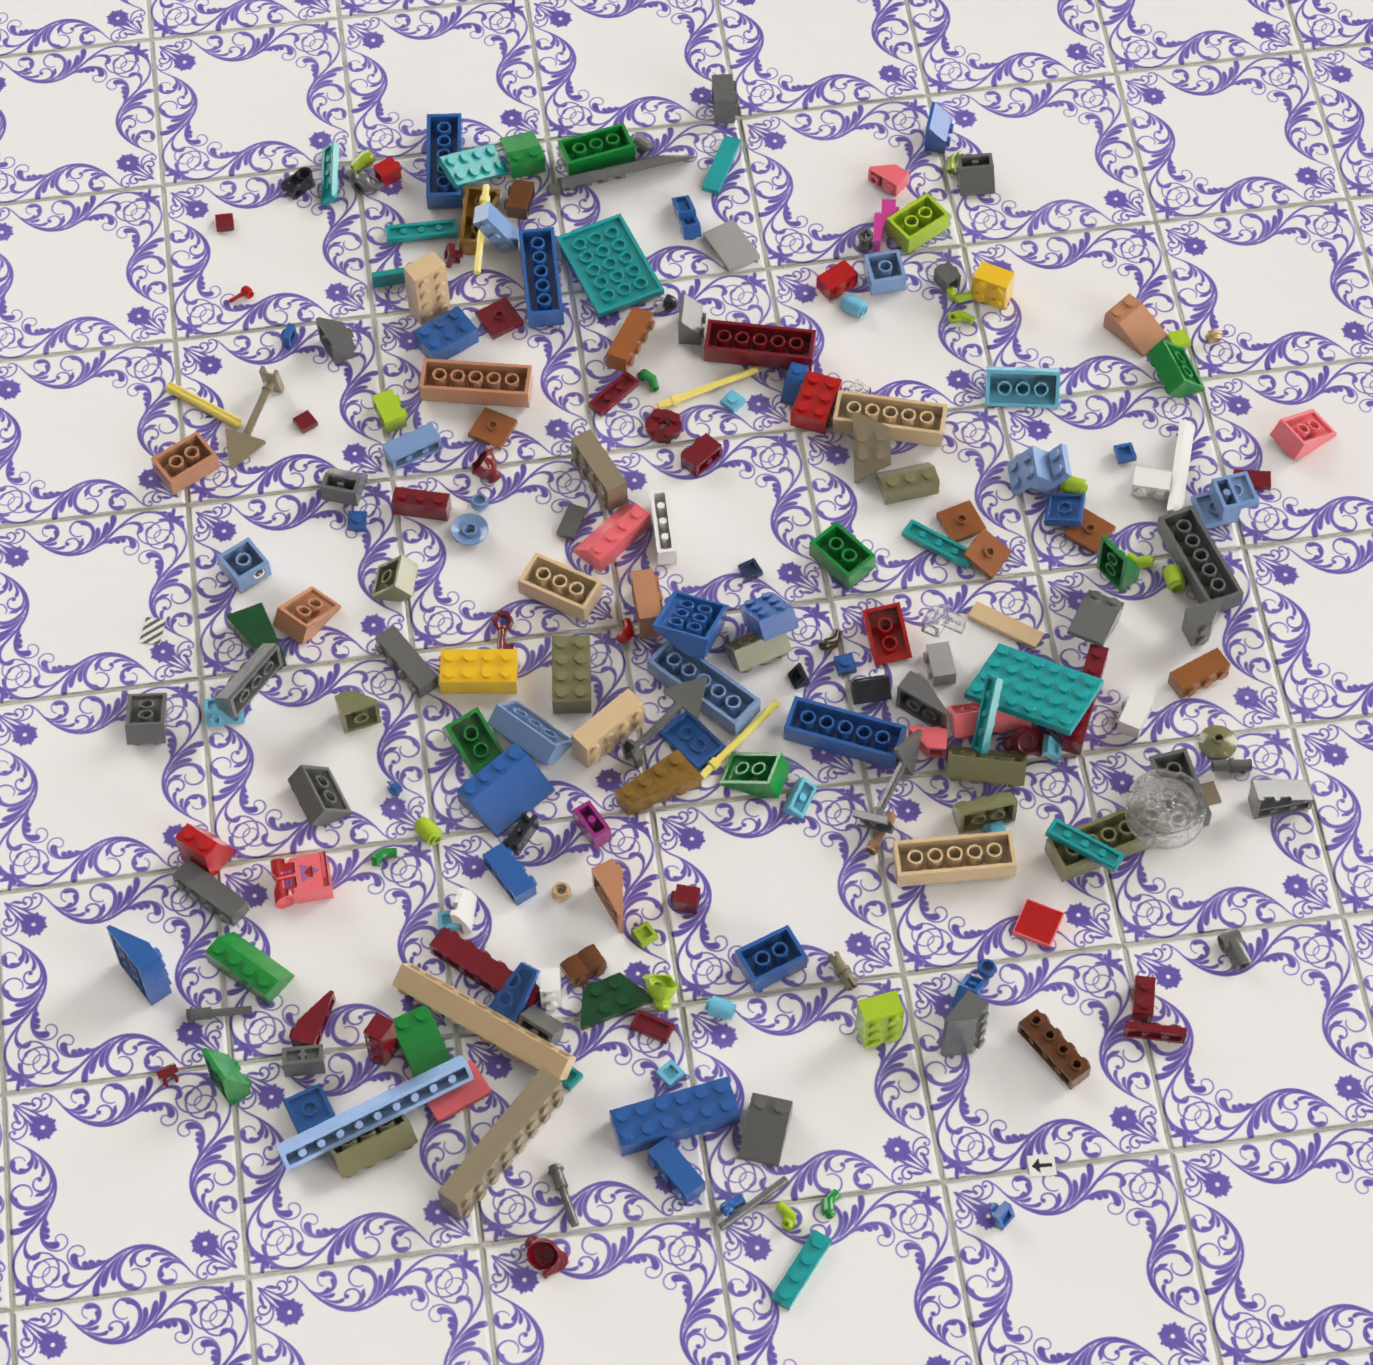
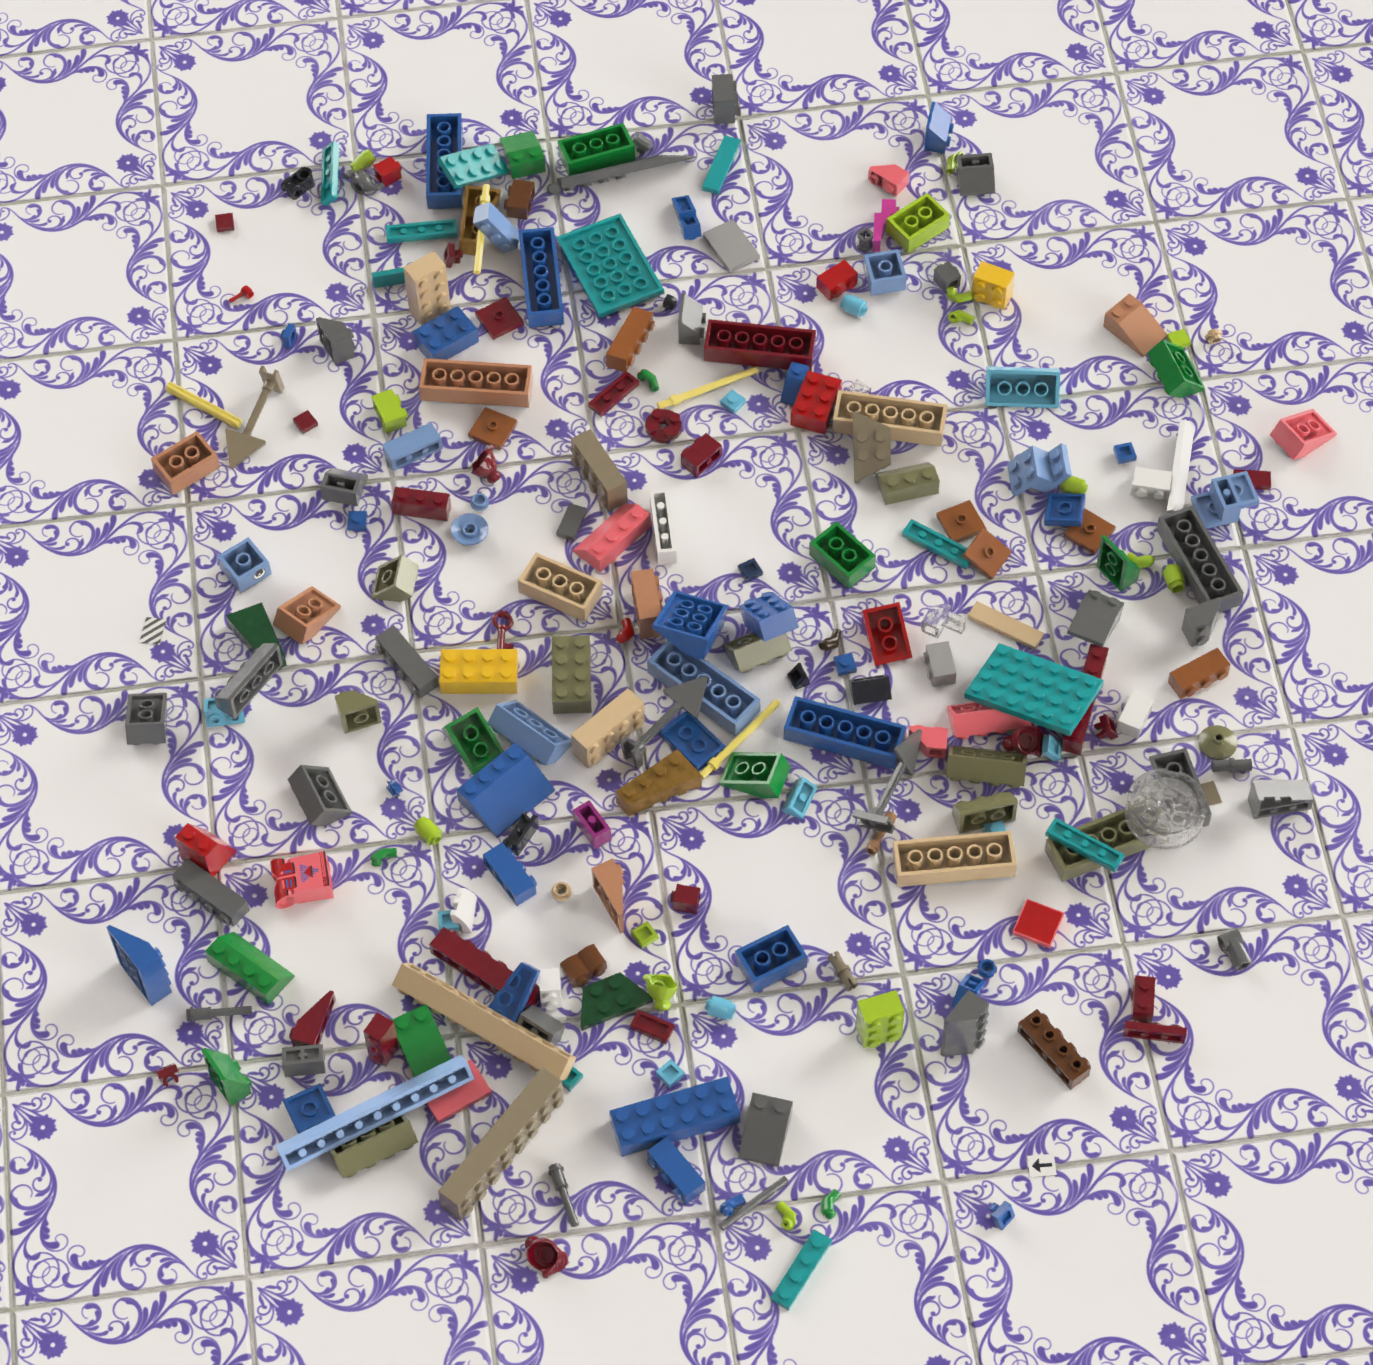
dark grey slope [896,670,948,729] -> none
teal plate [971,673,1003,754] -> none
none -> dark red tile [1094,714,1118,740]

